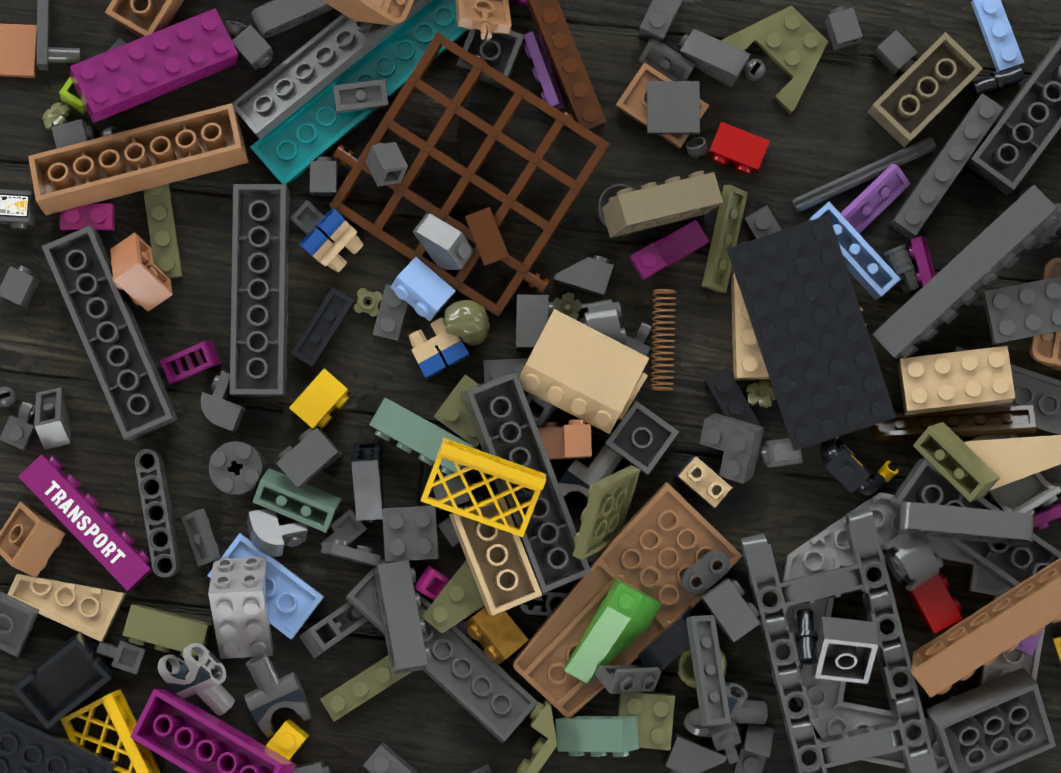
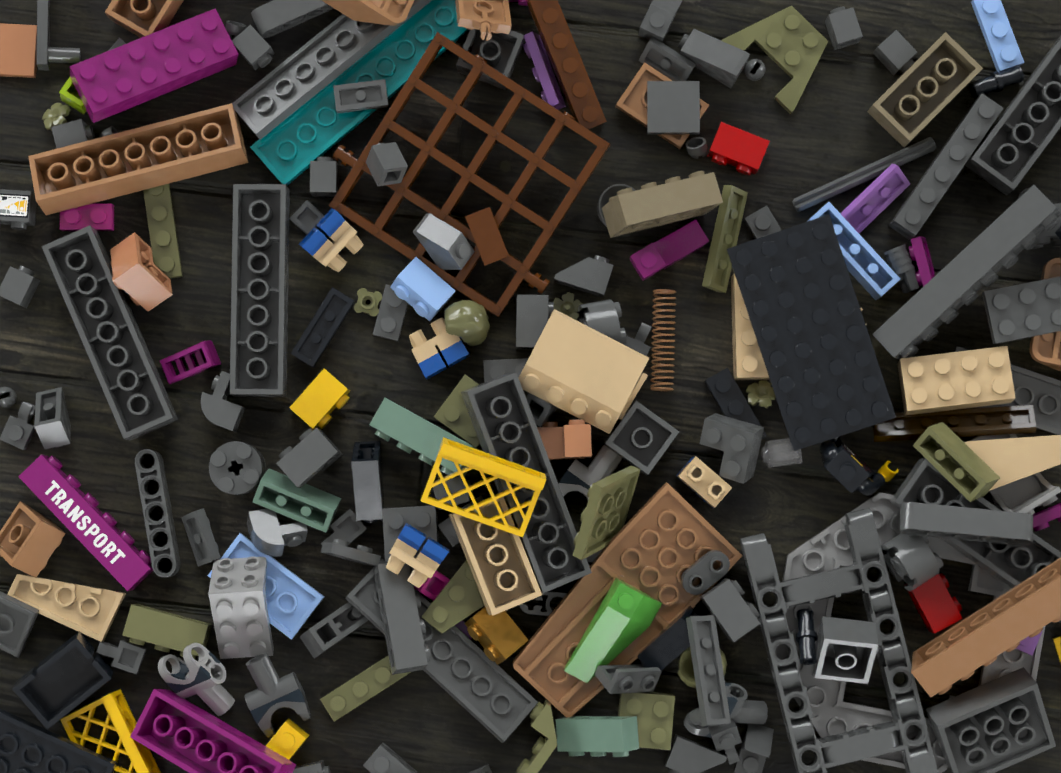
none -> hips [386,523,449,588]

